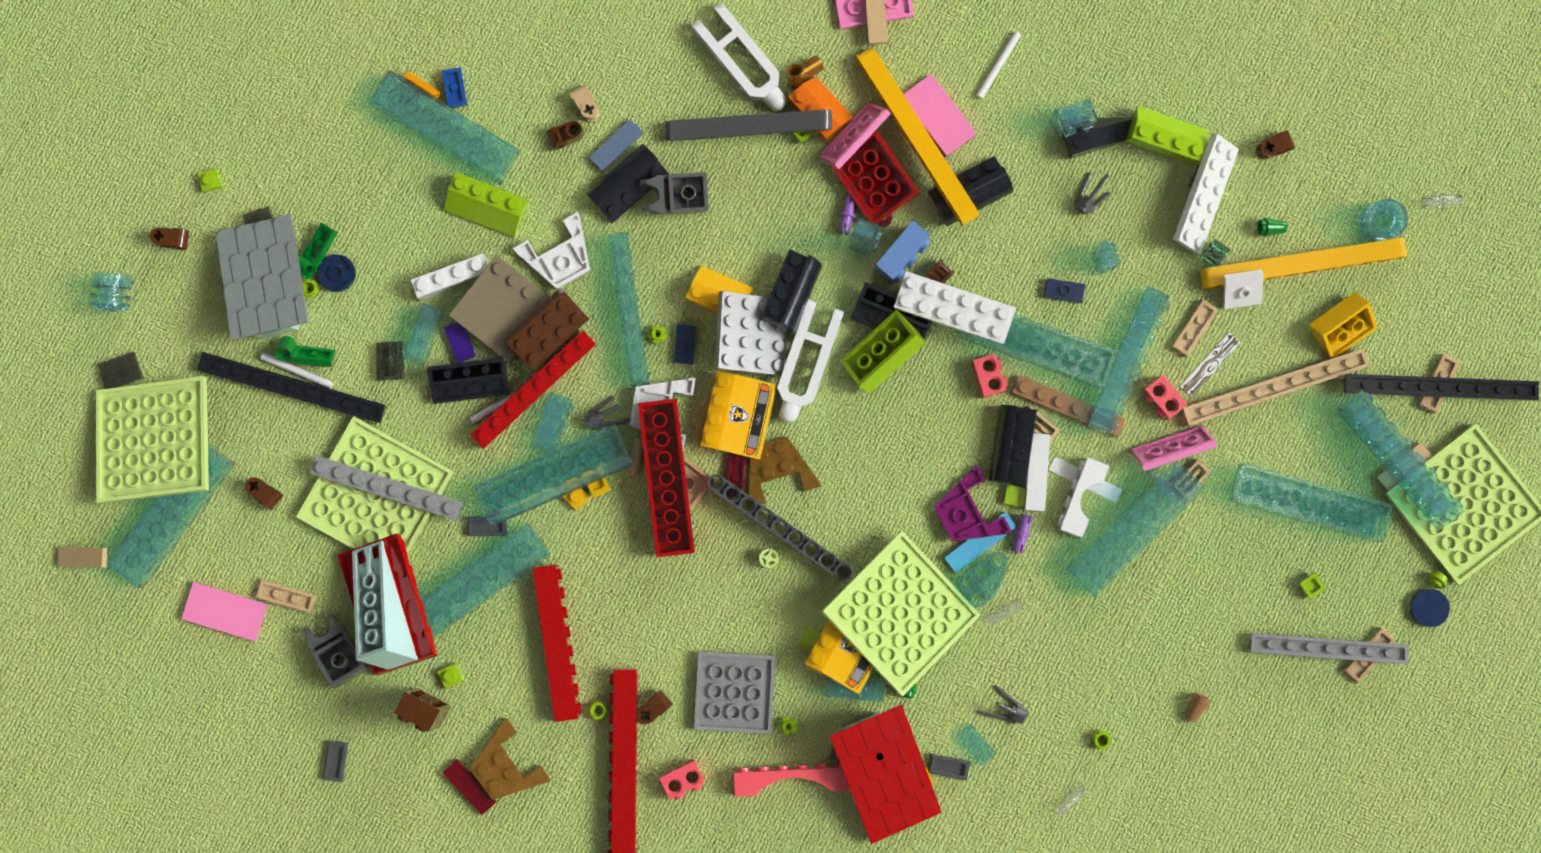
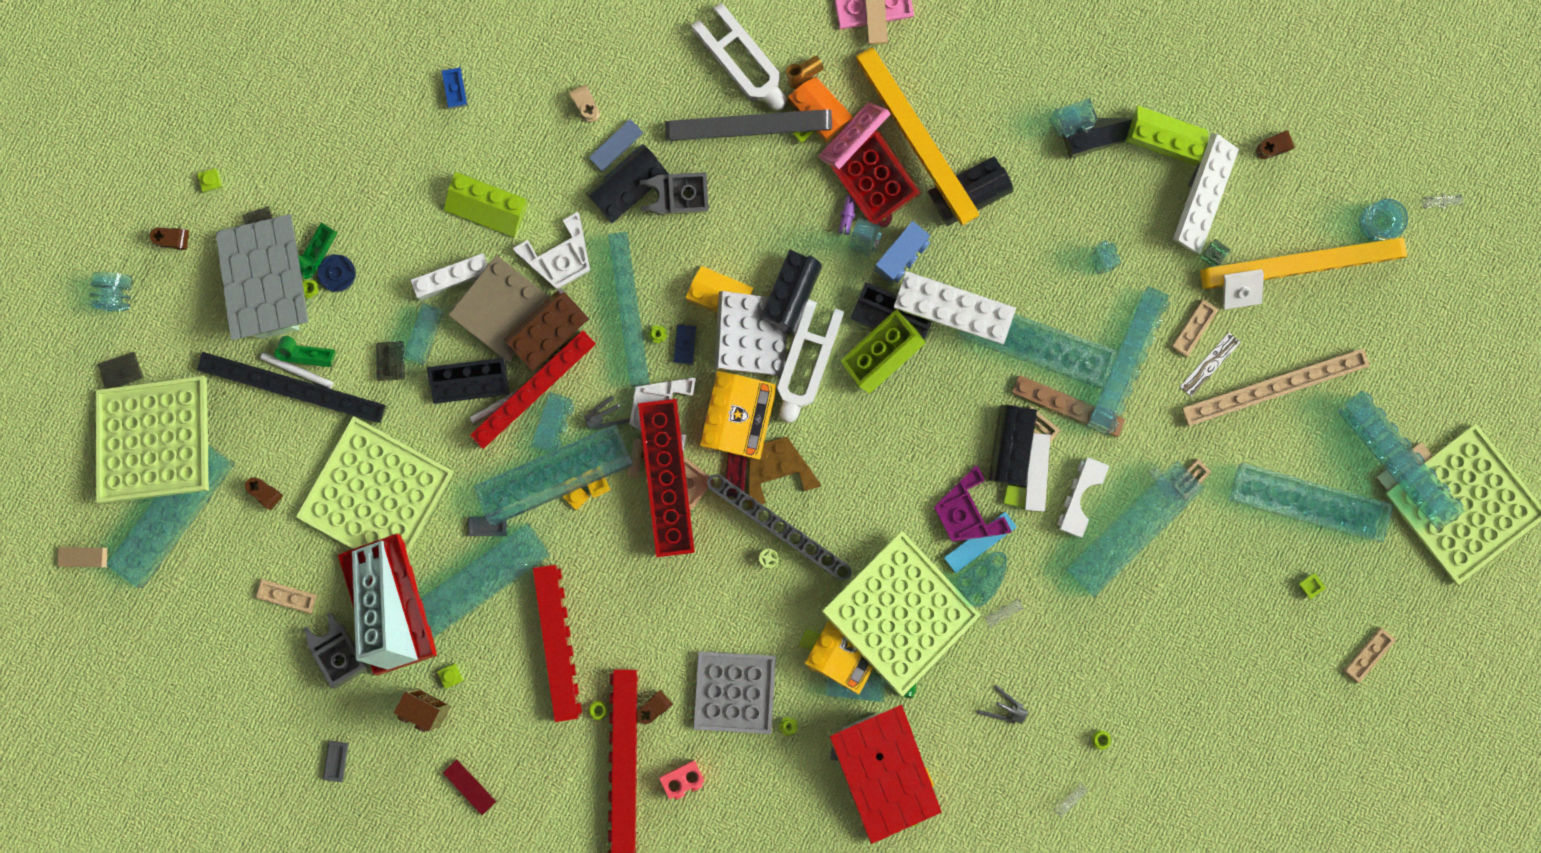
bright pink tile [181,582,268,641] -> none
light grey plate [310,455,463,520] -> none
clear light blue brick [369,70,521,185] -> none
light orange tile [404,70,442,101] -> none
dark purple tile [444,322,477,363] -> none
pearl gold wing [470,719,551,800] -> none
reddish brown piece [546,121,585,150] -> none
coral arch [734,762,850,797] -> none
bright pink tile [904,74,977,157] -> none
reddish brown piece [925,259,955,284] -> none
dark grey tile [928,753,970,781] -> none
clear light blue tile [956,724,996,766] -> none
coral brick [971,354,1008,399] -> none
white bar [976,31,1021,99] -> none
medium lavender pin [1012,513,1033,553] -> none
dark blue plate [1044,278,1085,304] -> none
white sticker [1049,457,1122,503] -> none
dark grey plant [1074,172,1111,215] -> none
bright pink tile [1130,425,1217,471] -> none
coral brick [1142,375,1188,420] -> none
medium nougat cone [1185,692,1210,723] -> none
light grey plate [1250,633,1409,665] -> none
green cone [1257,218,1287,237] -> none
yellow slope [1309,292,1378,359] -> none
black plate [1344,374,1539,401] -> none
dark blue tile [1410,589,1450,627] -> none
tan tile [1418,354,1460,414] -> none
lime plate [1428,571,1448,589] -> none

